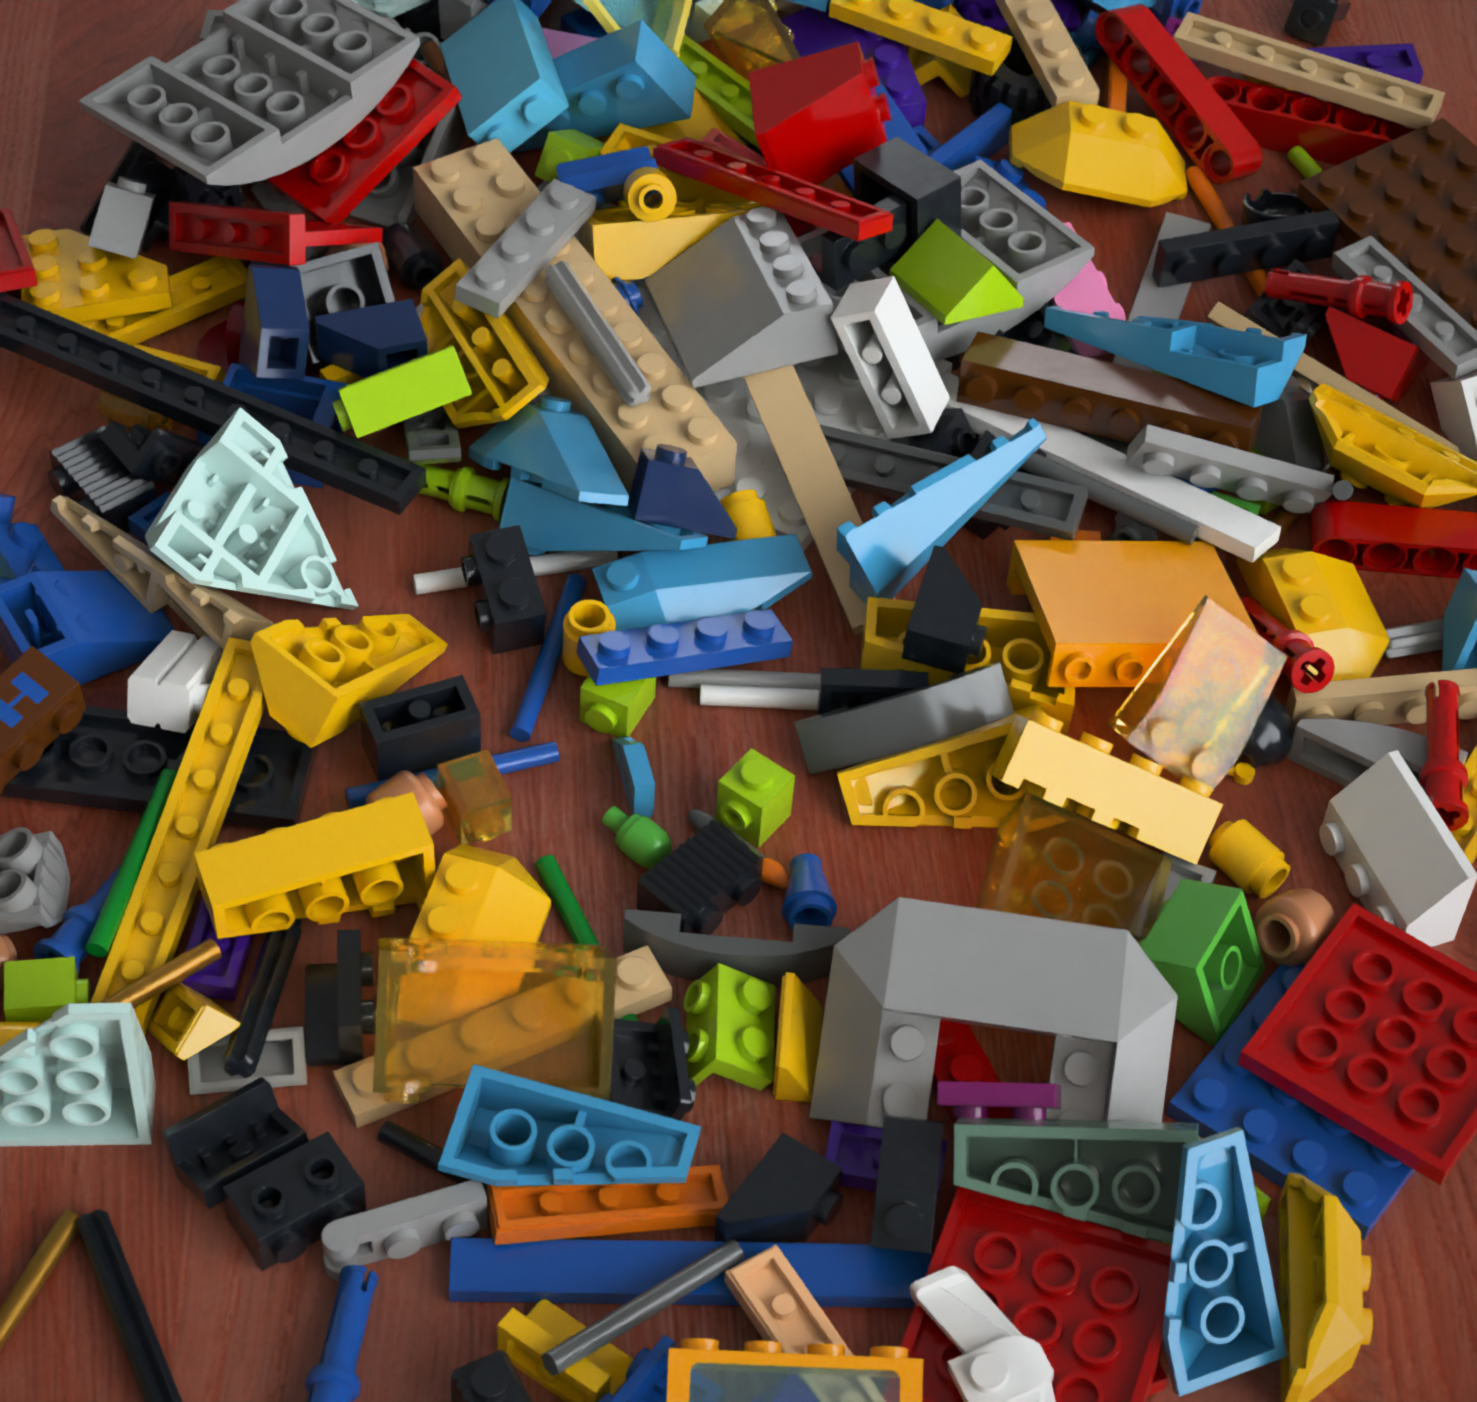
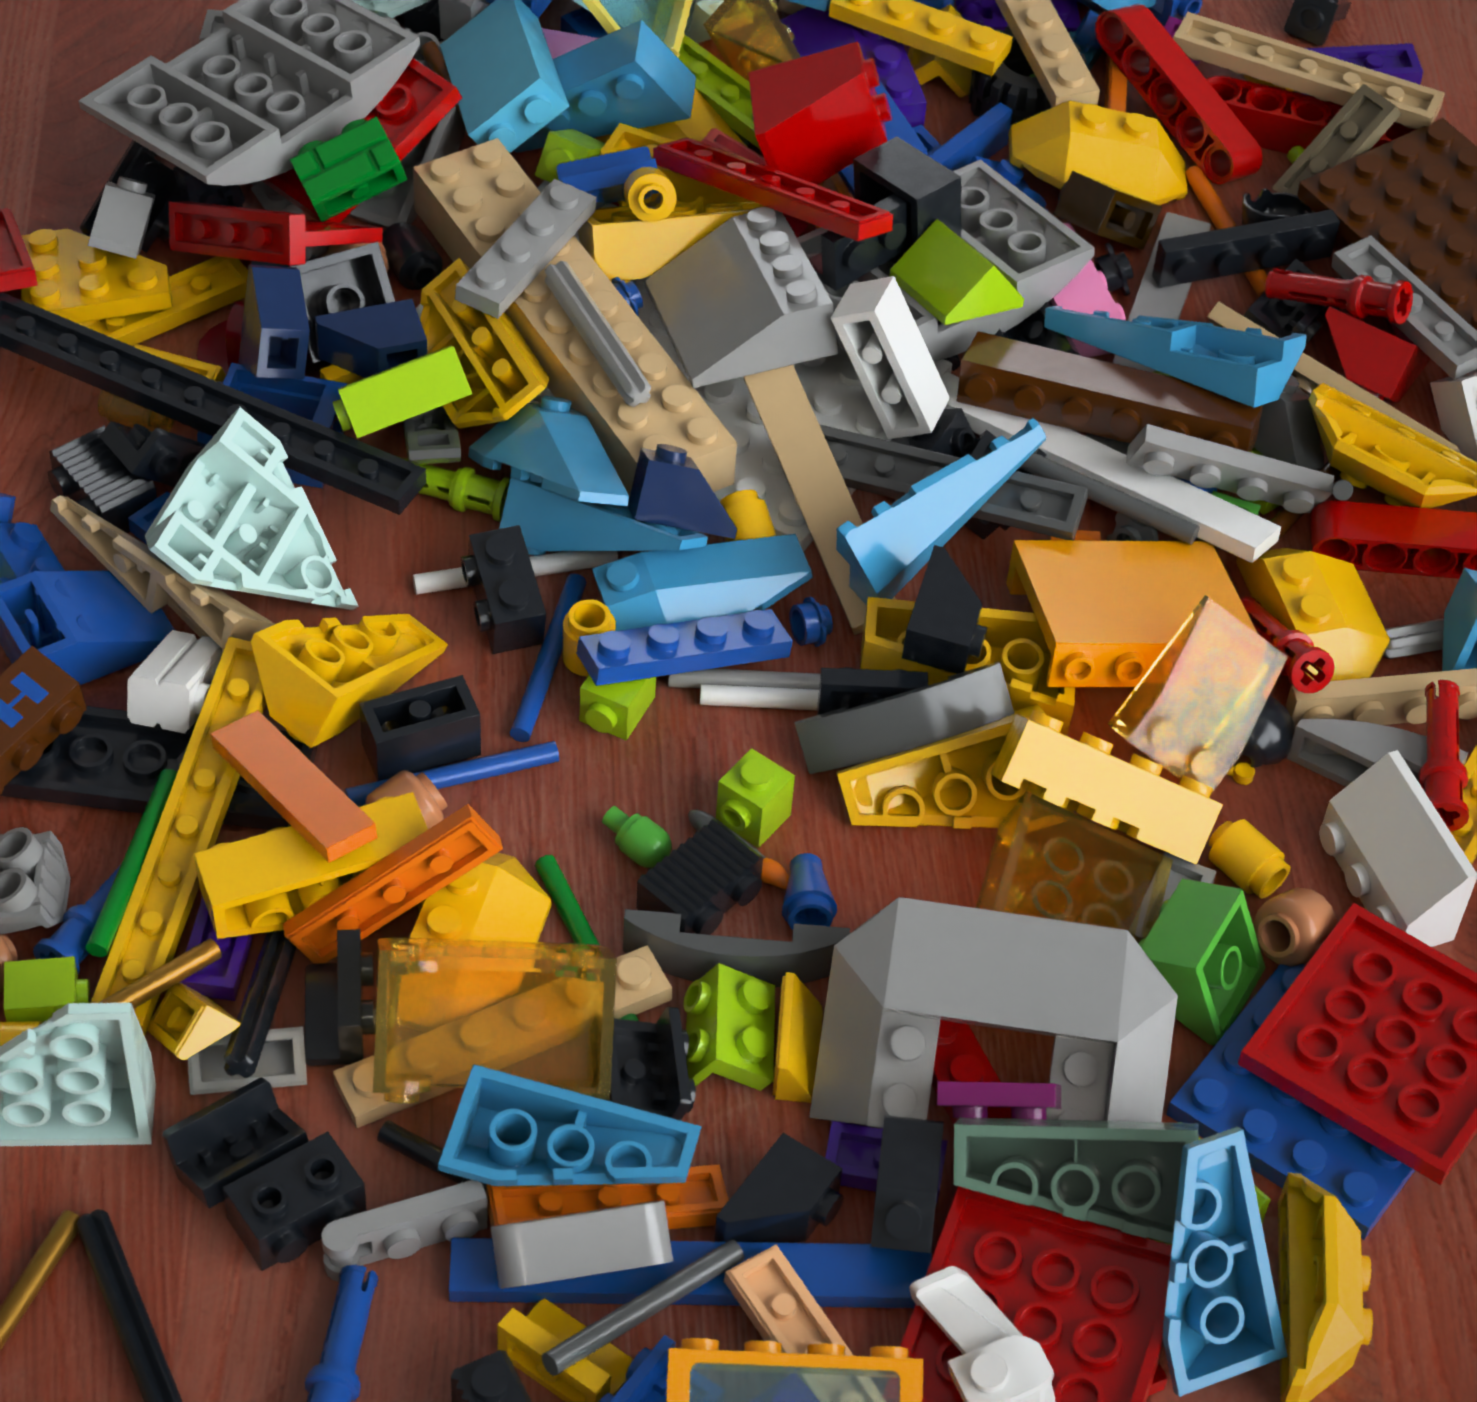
clear yellow brick [437,749,512,845] -> none
dark azure tile [611,736,655,818] -> none
none -> orange tile [210,710,378,863]
none -> orange tile [283,804,503,964]
none -> green brick [290,116,408,222]
none -> light grey beam [491,1200,673,1288]
none -> blue plate [789,597,833,647]
none -> dark brown slope [1054,171,1162,250]
none -> black plate [1094,242,1134,296]
none -> dark tan plate [1272,83,1401,213]

